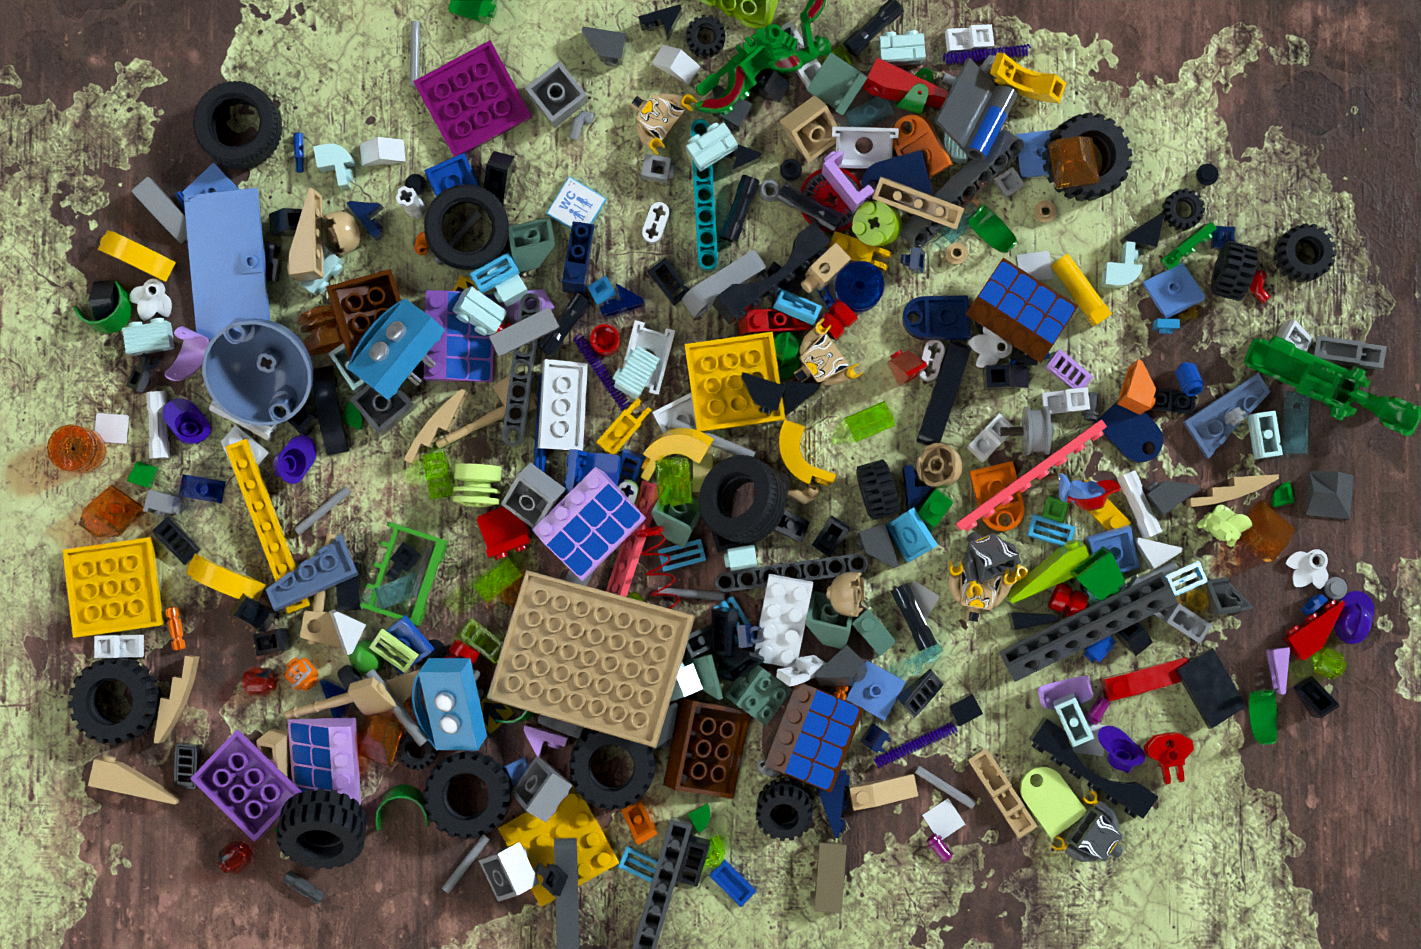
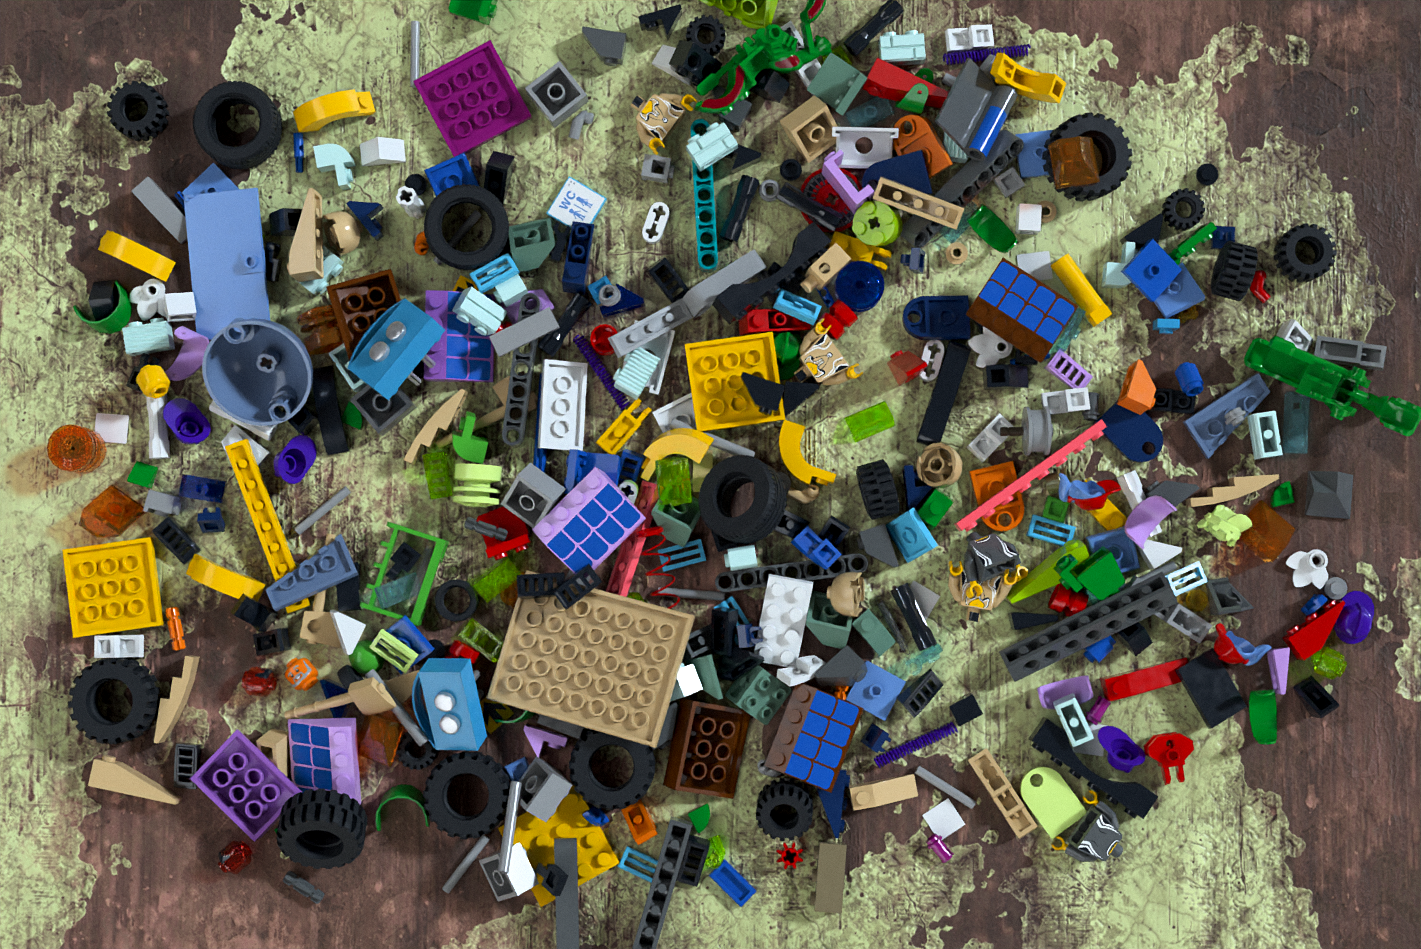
none -> black tyre [107,81,169,141]
none -> yellow head [136,365,170,399]
none -> white piece [163,292,197,322]
none -> dark blue tile [197,507,225,533]
none -> yellow arch [293,89,376,132]
none -> black tyre [435,579,479,622]
none -> bright green brick [452,411,488,464]
none -> dark grey axle [464,517,508,541]
none -> light grey piece [498,781,522,874]
none -> black slope [517,572,566,600]
none -> black plate [548,222,570,263]
none -> black slope [552,564,602,610]
none -> blue tile [582,805,609,827]
none -> light grey plate [599,285,621,306]
none -> light grey plate [608,298,693,358]
none -> black brick [669,40,722,86]
none -> red gear [776,841,803,869]
none -> blue slope [791,526,842,570]
none -> light grey piece [876,596,910,655]
none -> white panel [1015,204,1042,235]
none -> green bracket [1053,554,1083,593]
none -> clear light blue plate [1055,308,1086,352]
none -> blue plate [1121,239,1182,302]
none -> lavender piece [1124,495,1177,549]
none -> hair [1214,623,1271,666]

